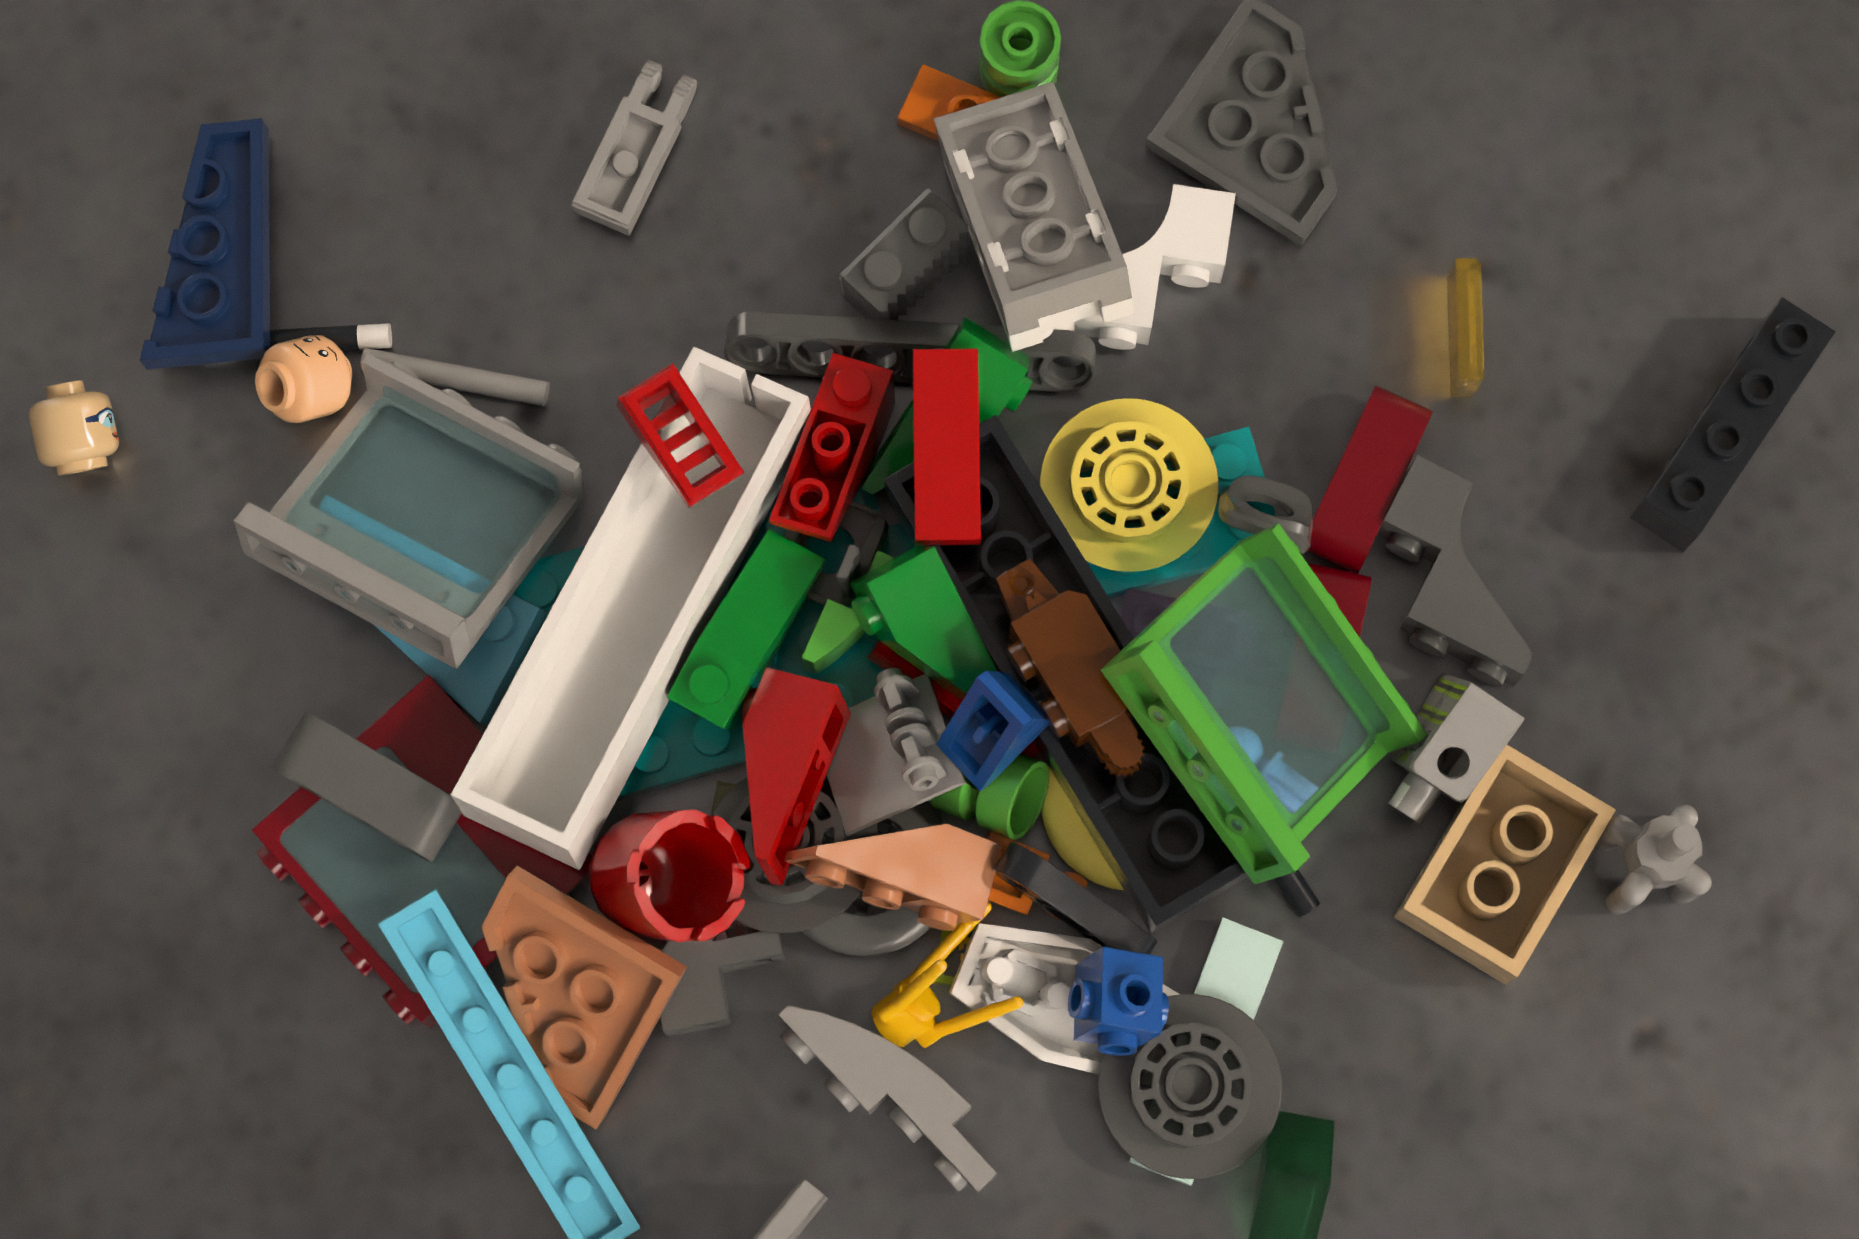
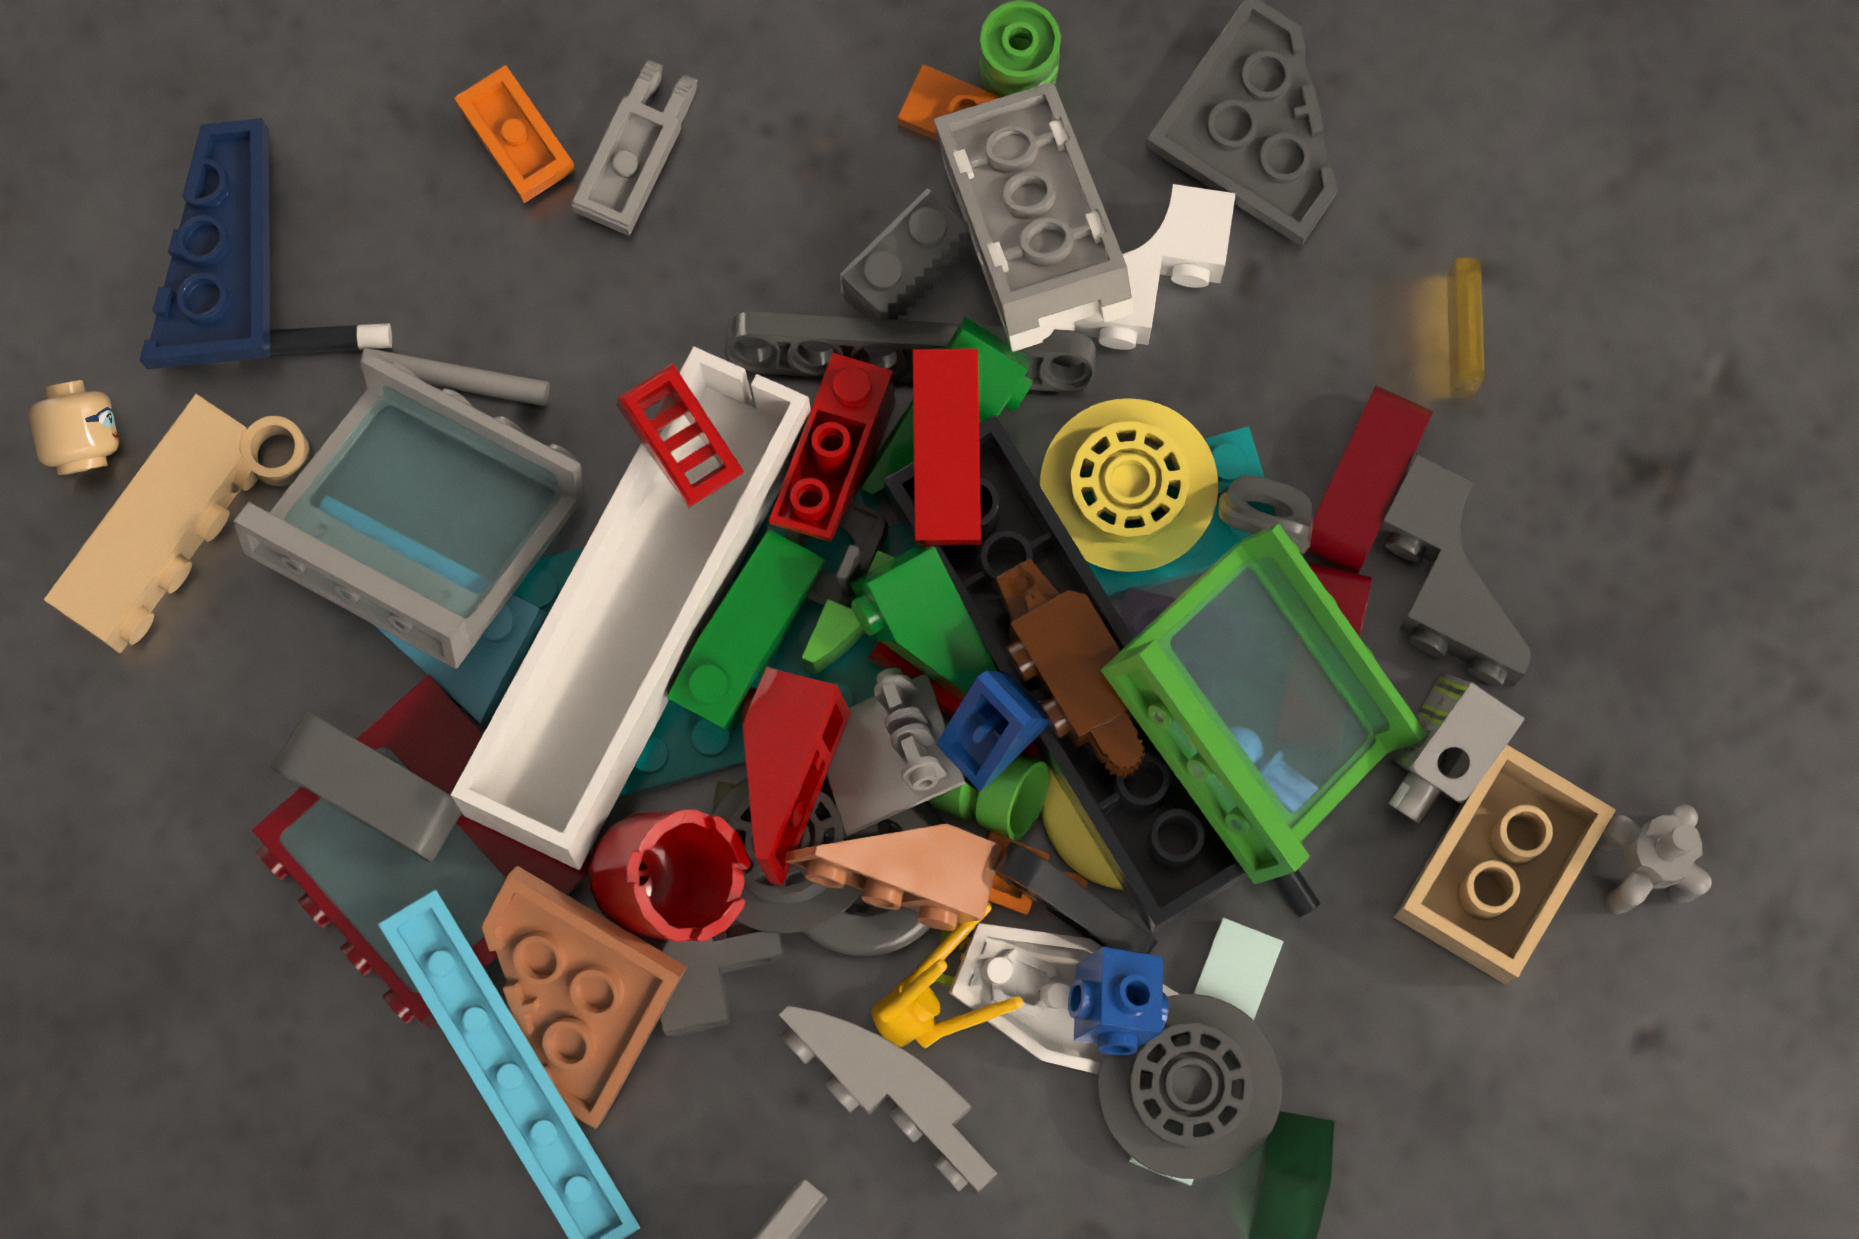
light nougat head [255,335,352,423] -> none
black brick [1630,297,1836,552] -> none
none -> tan hinge [44,394,311,654]
none -> orange plate [454,65,576,203]

